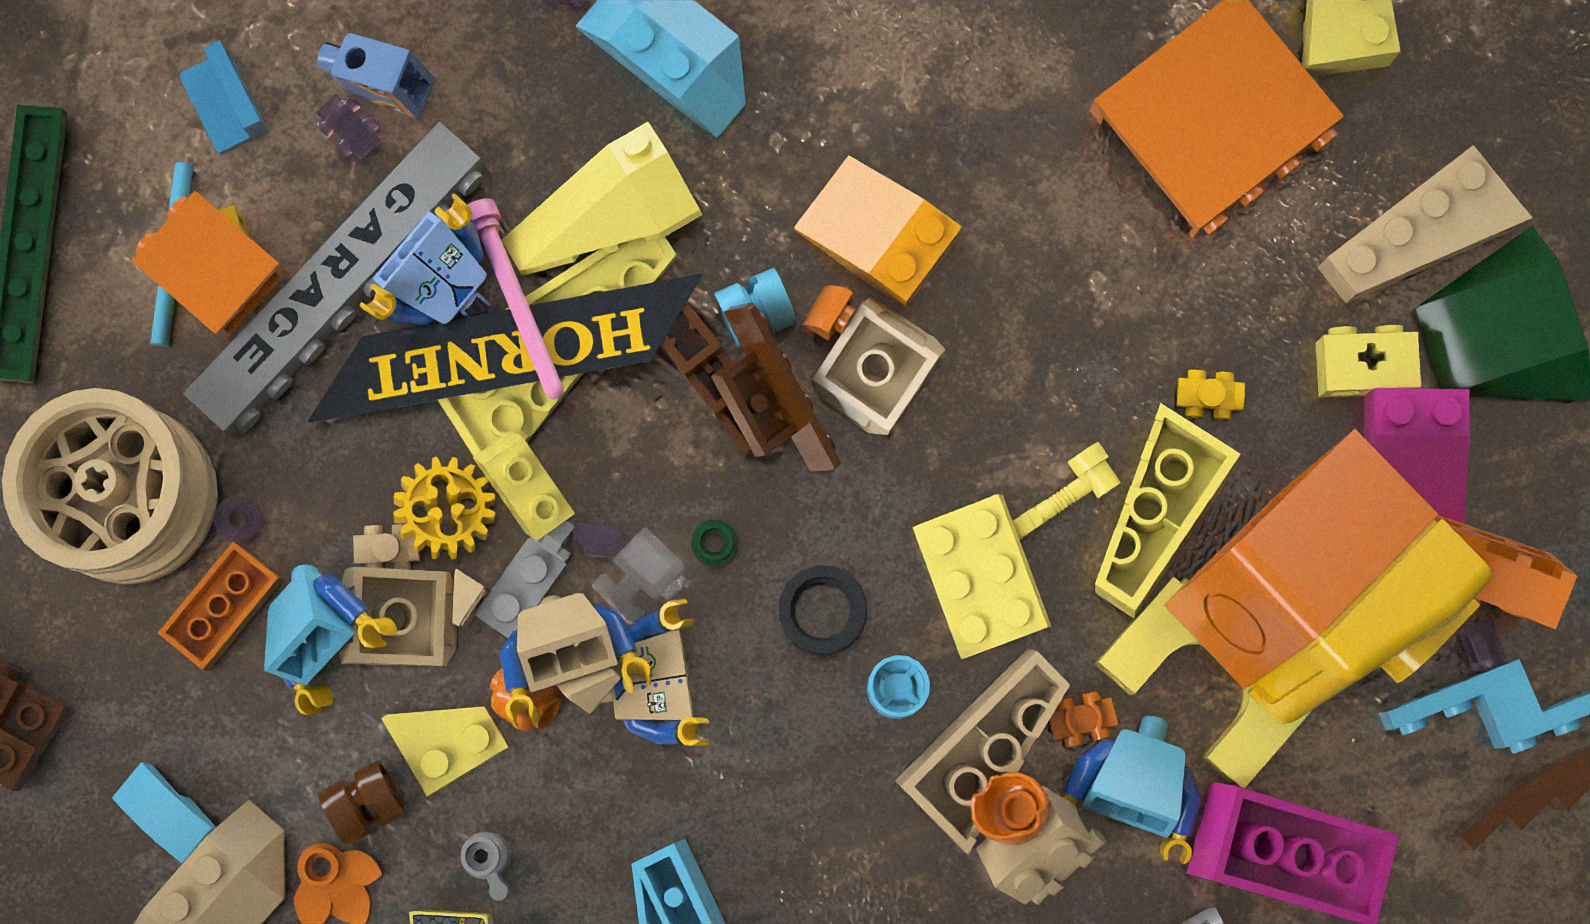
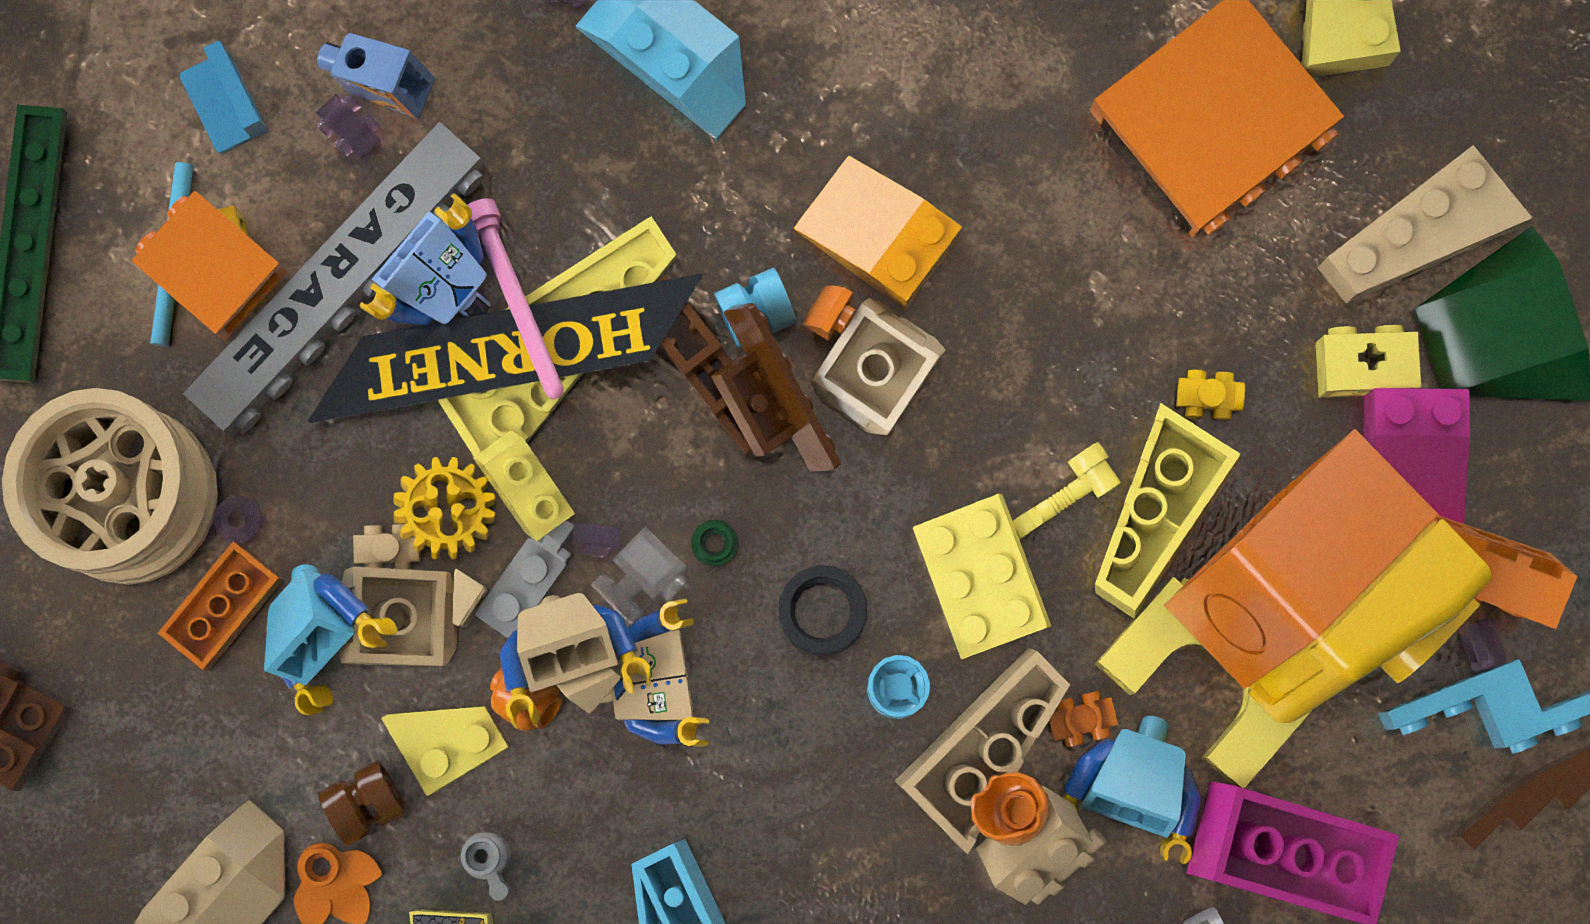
medium azure slope [112,762,216,864] -> none
light yellow wedge [501,122,702,276] -> none

